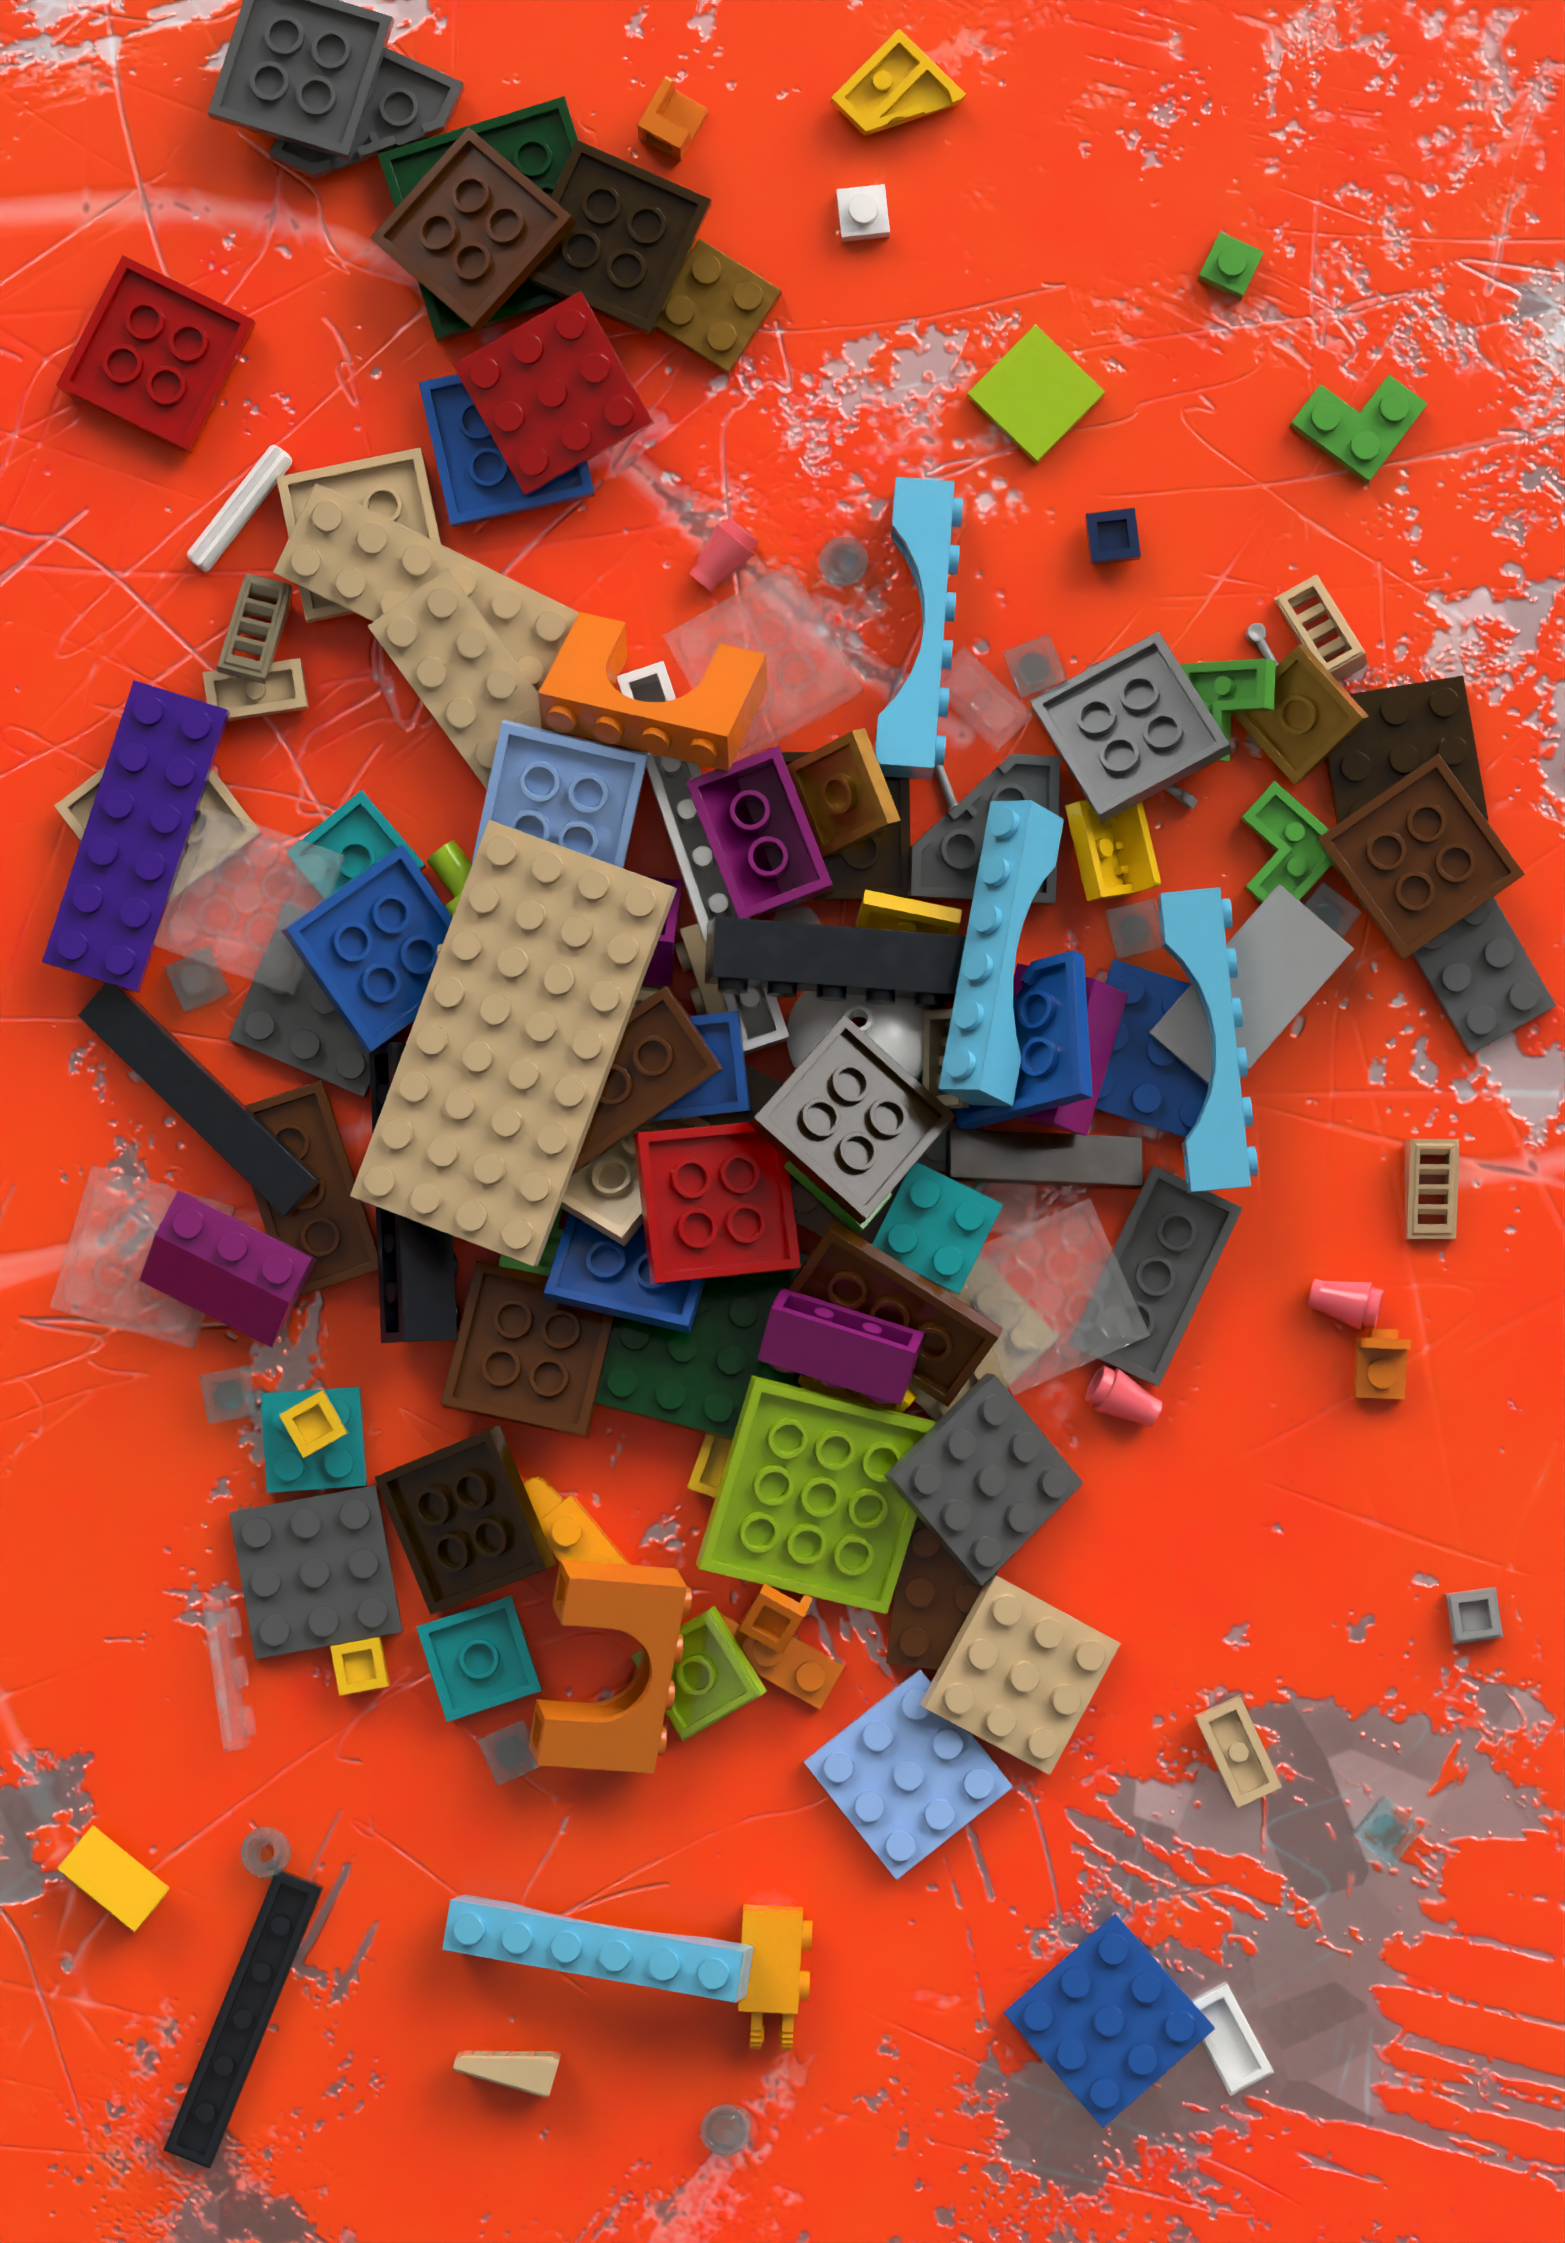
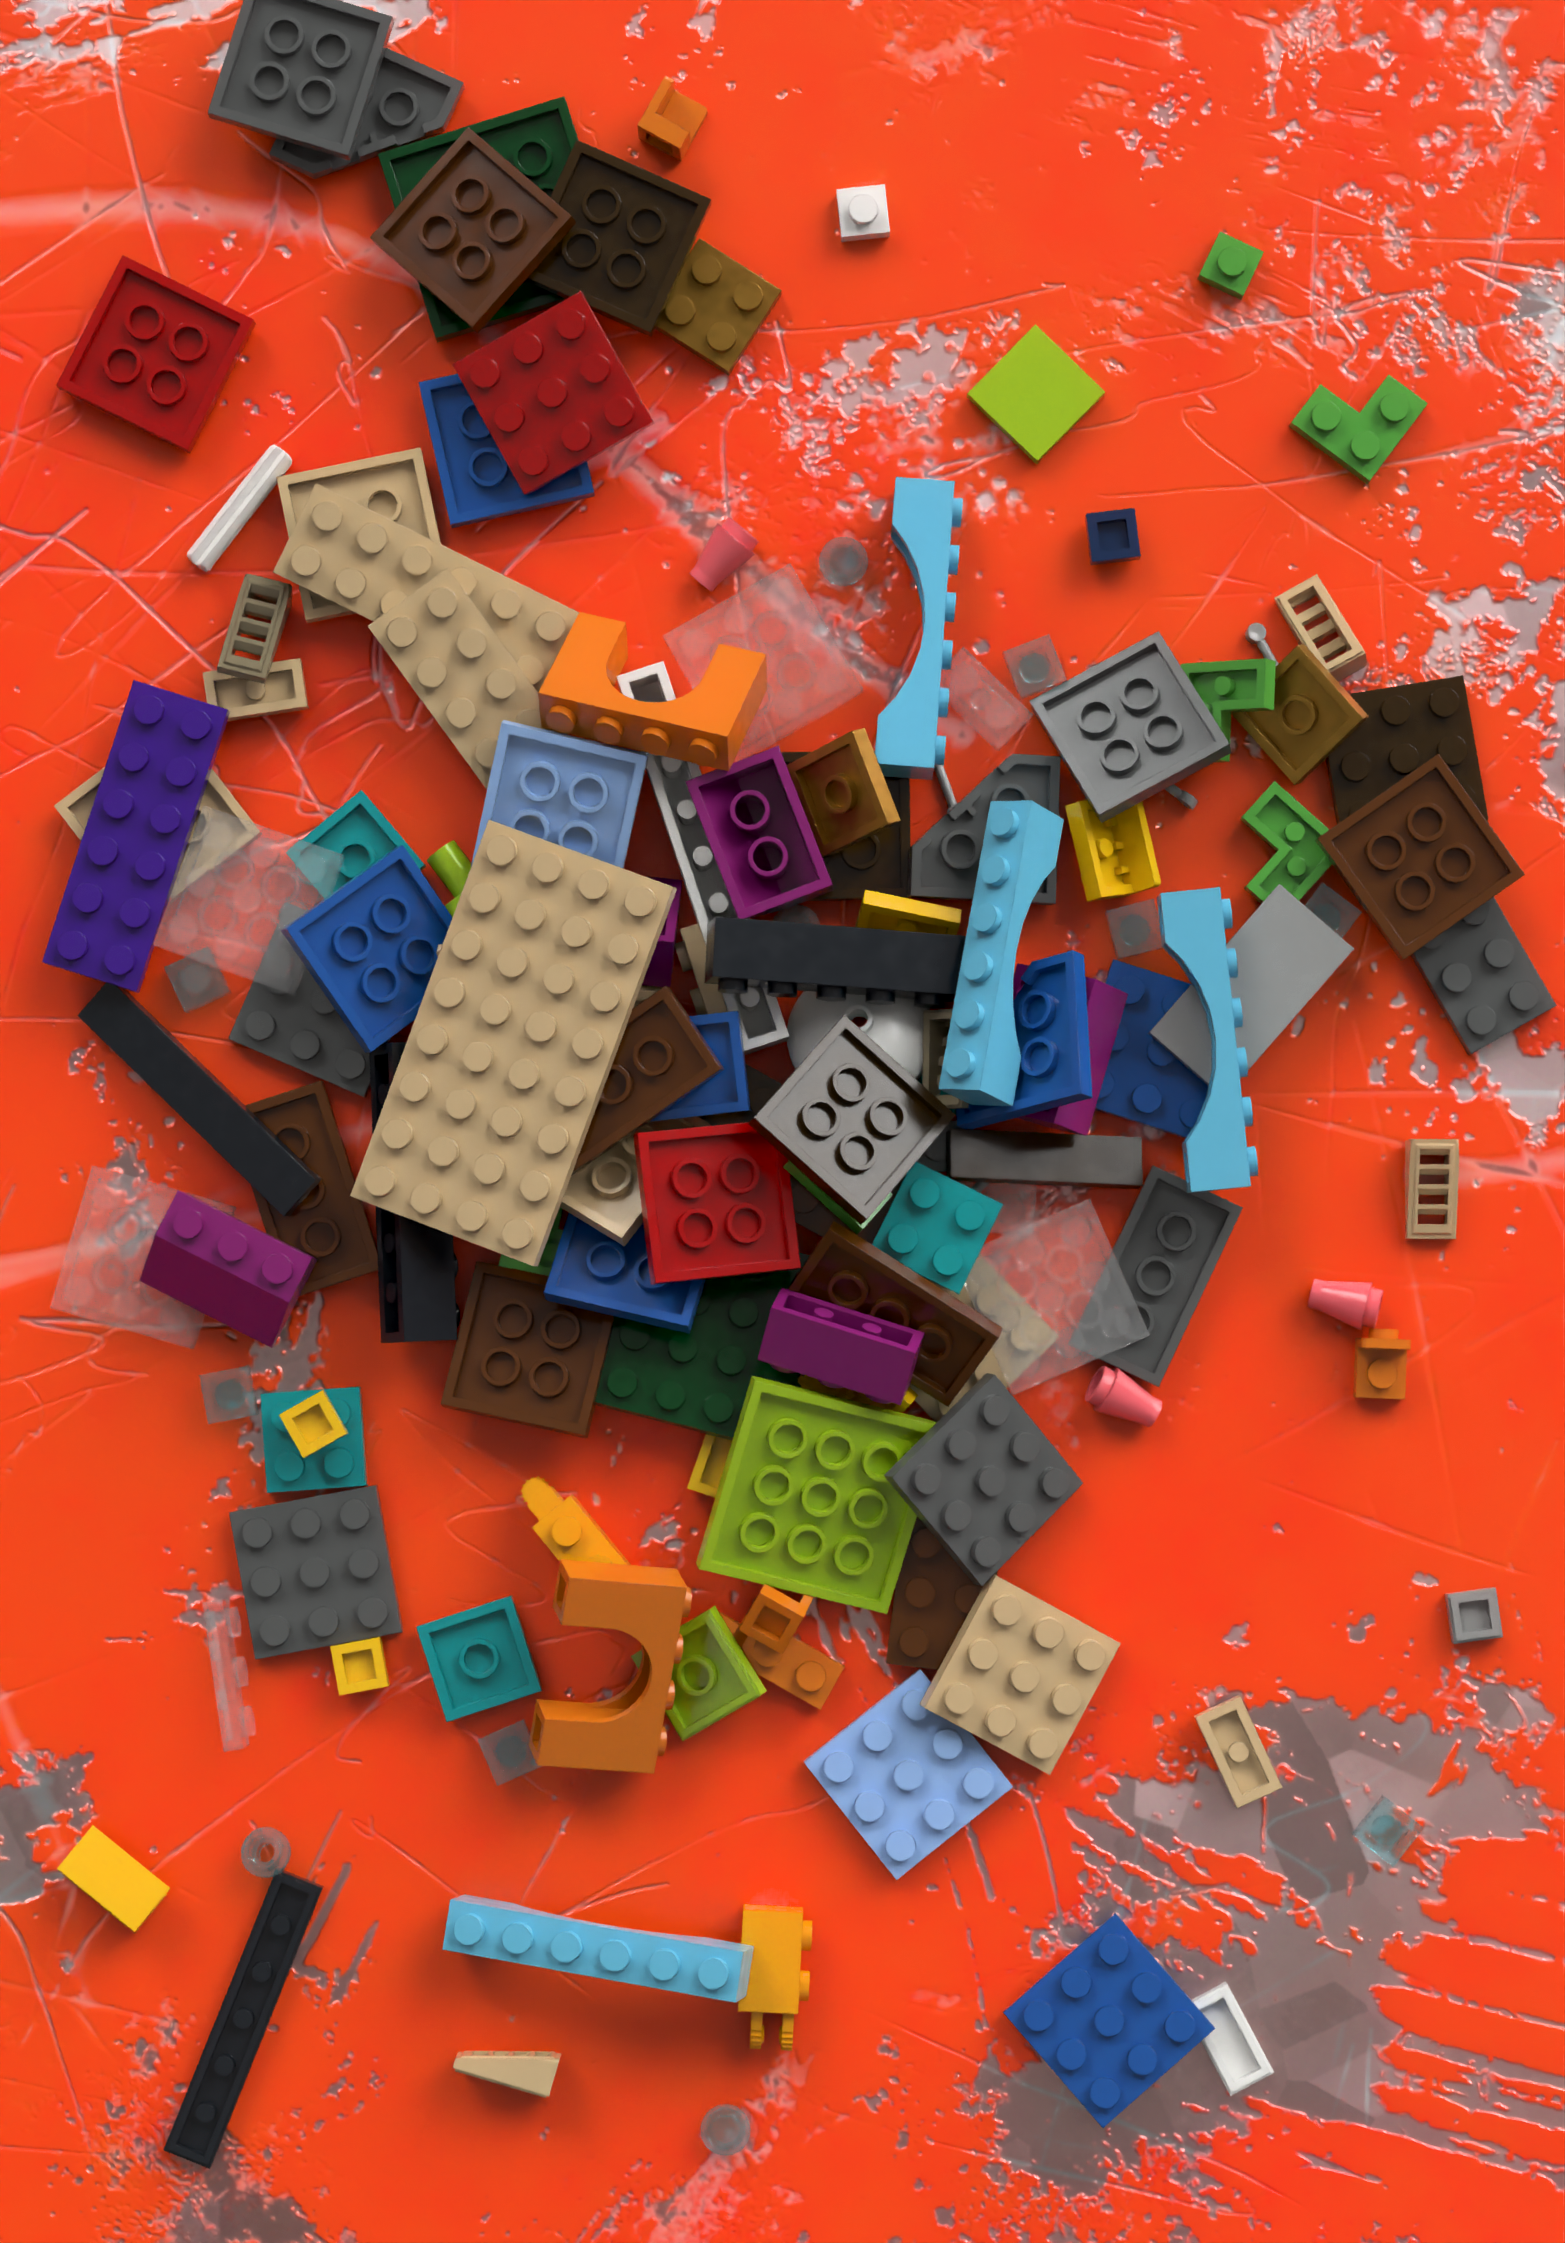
dark brown plate [375,1425,556,1614] -> none
yellow wing [830,29,966,136] -> none

